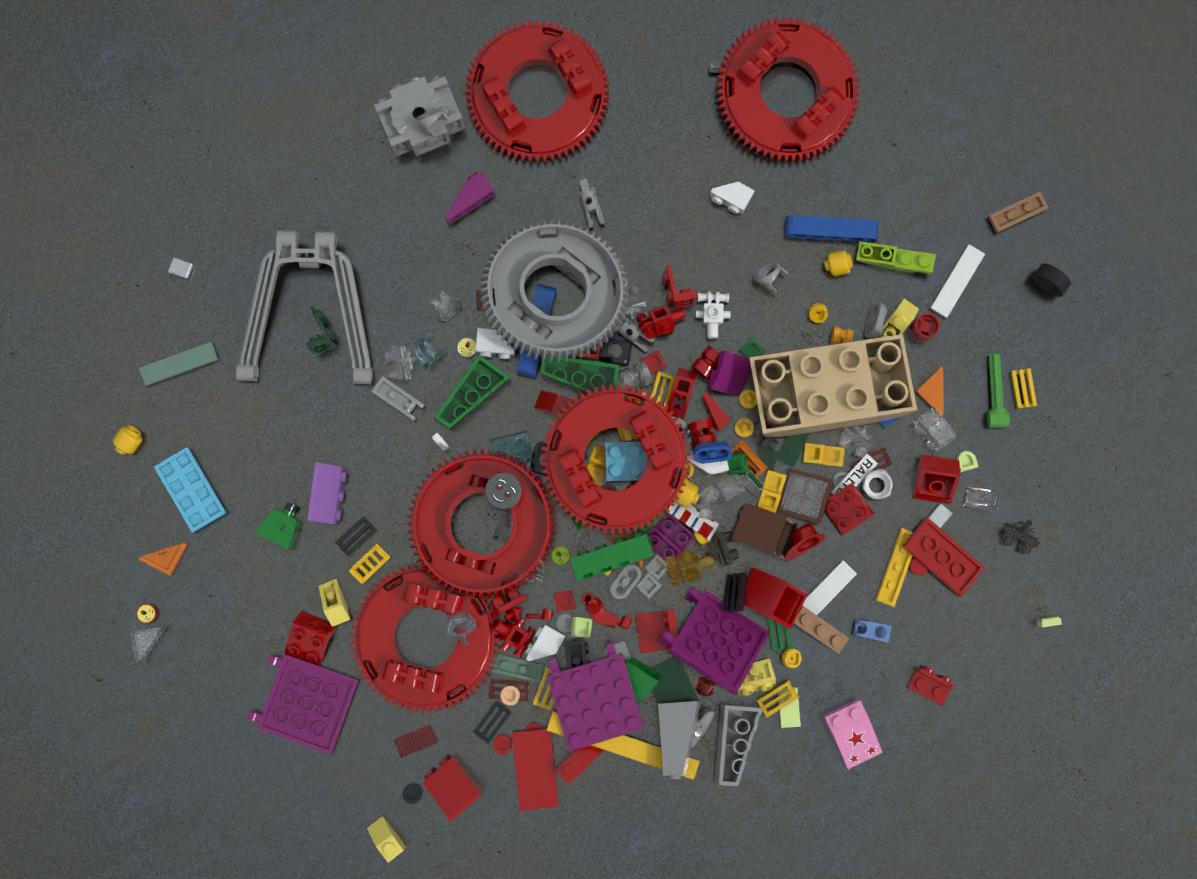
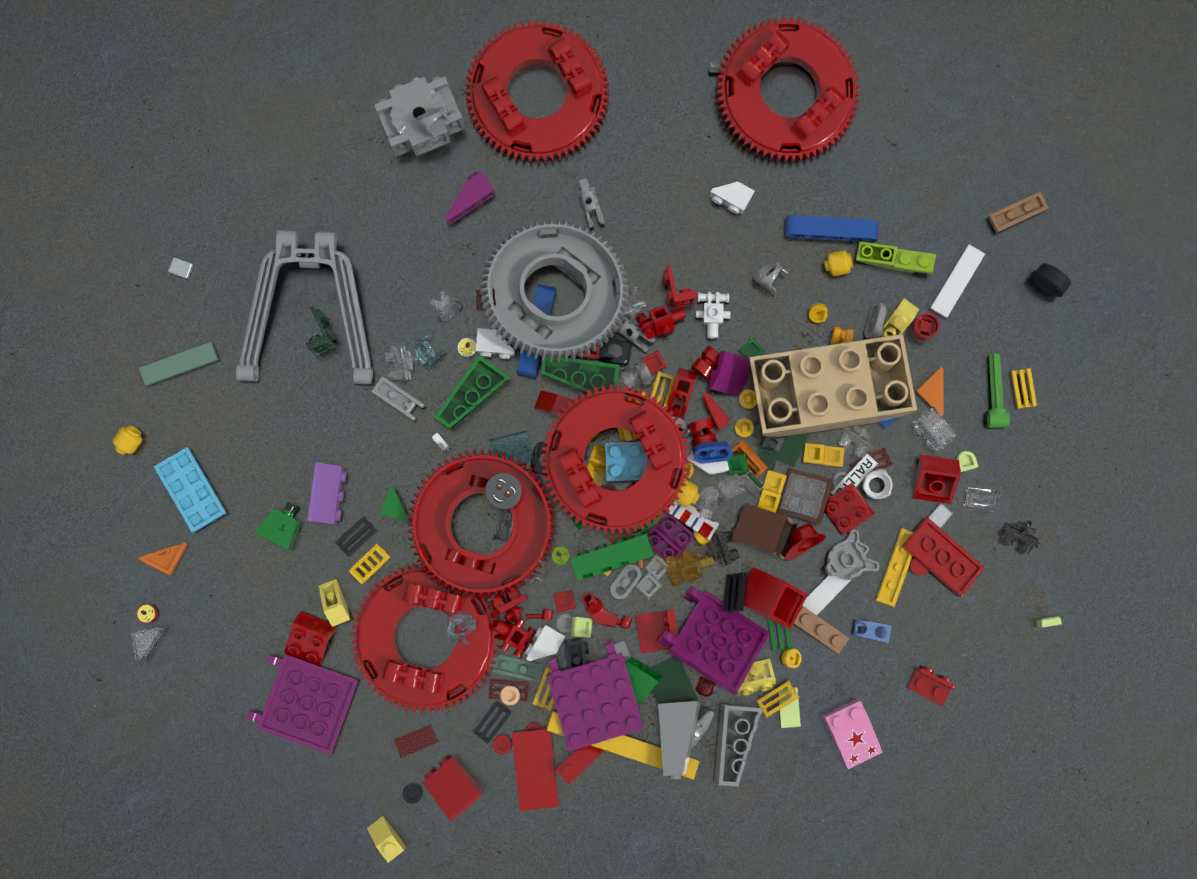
none -> green slope [380,486,411,523]
none -> light grey tile [825,529,879,580]

